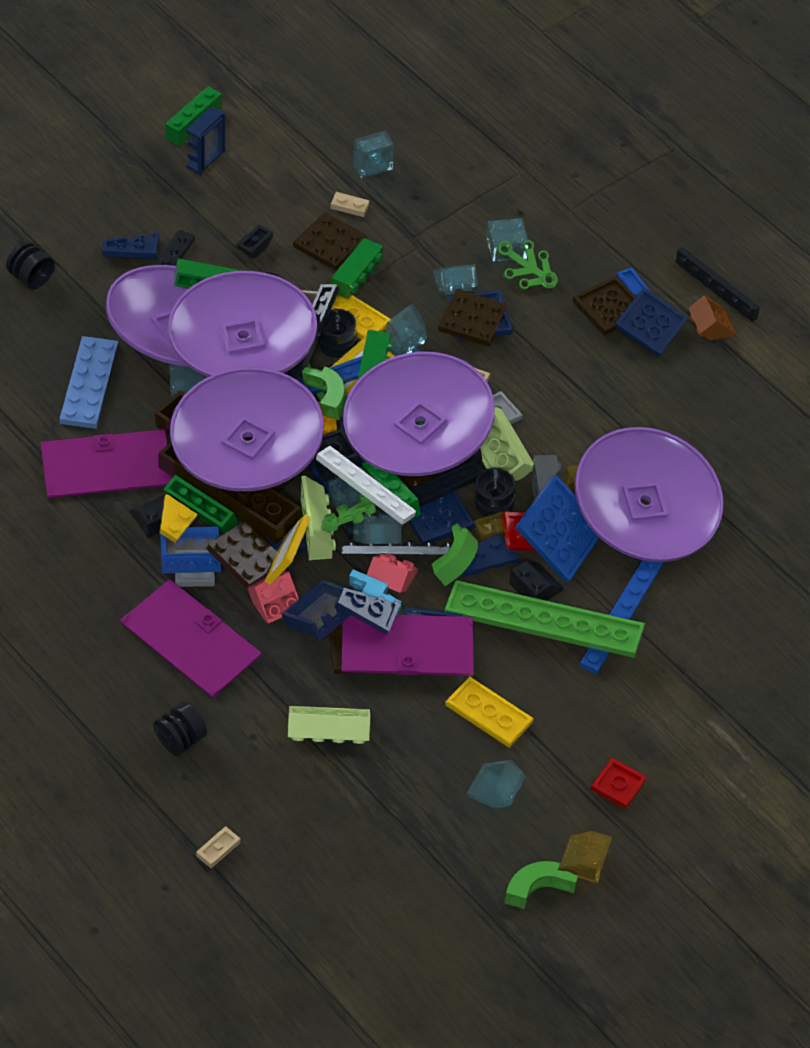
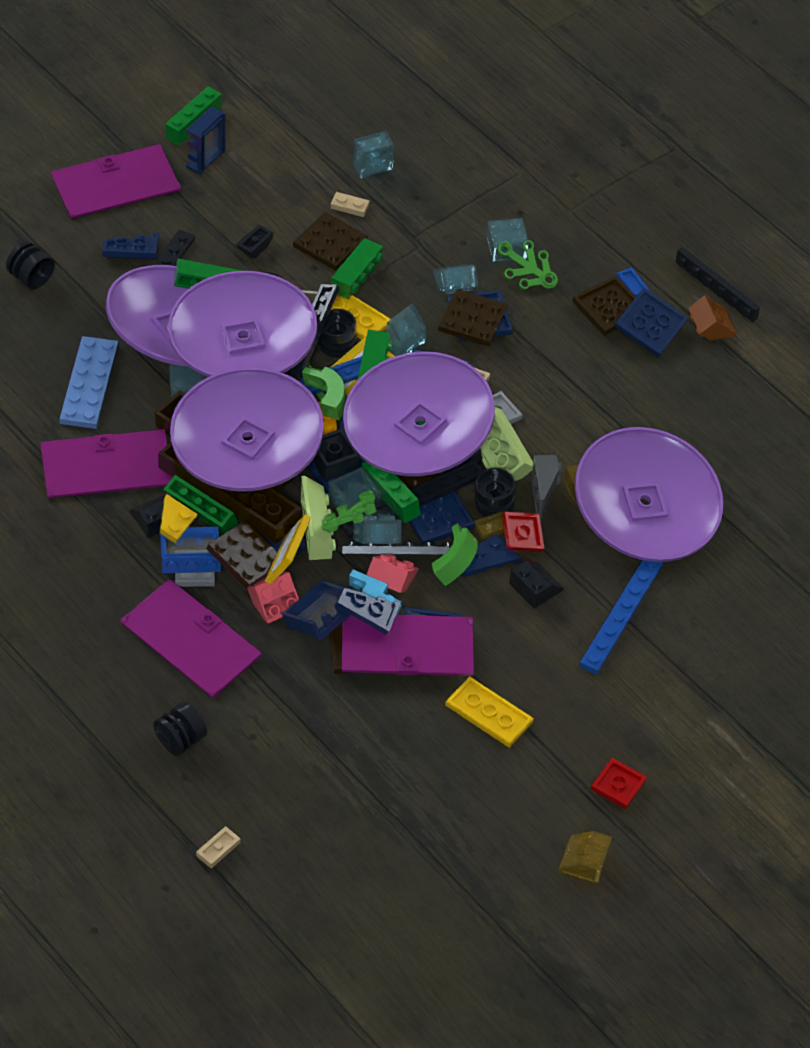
yellowish green slope [288,706,370,744] -> none
white plate [316,446,416,525] -> none
bright green plate [445,580,645,658] -> none
clear light blue slope [466,760,526,808] -> none
bright green arch [505,861,578,909] -> none
blue plate [515,475,599,582] -> none
none -> magenta door [51,144,181,219]

